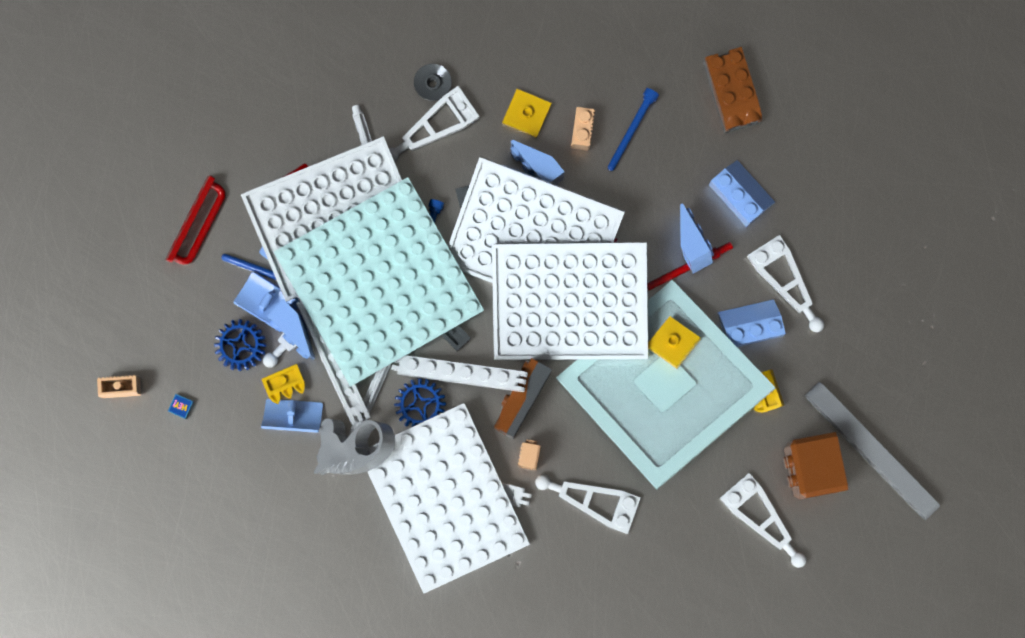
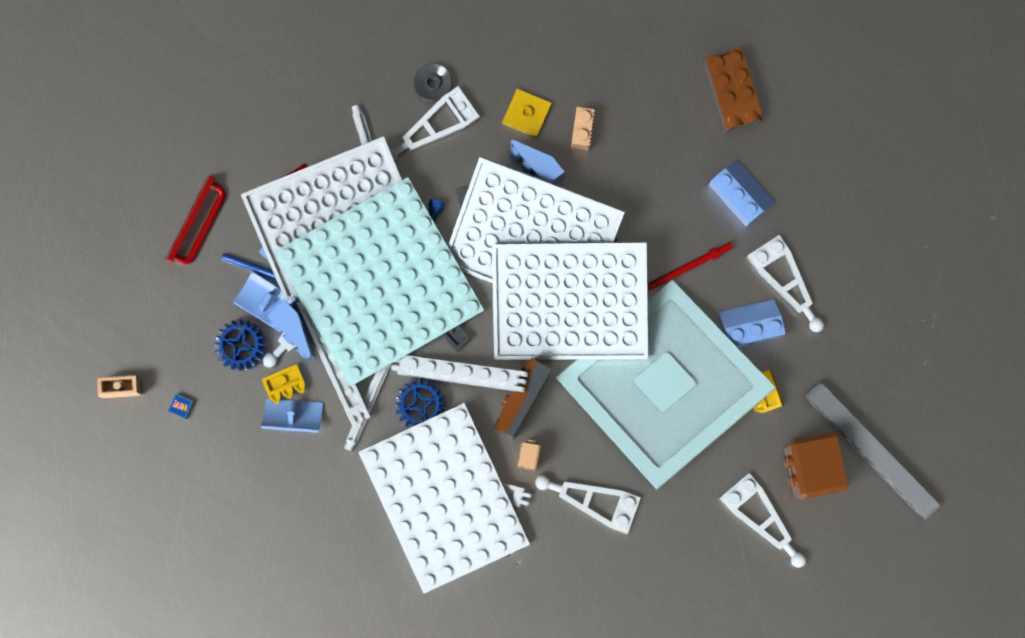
light grey animal [314,418,395,475] -> none
blue piece [608,88,659,171] -> none
yellow plate [648,316,701,369] -> none
light blue slope [680,203,714,274] -> none

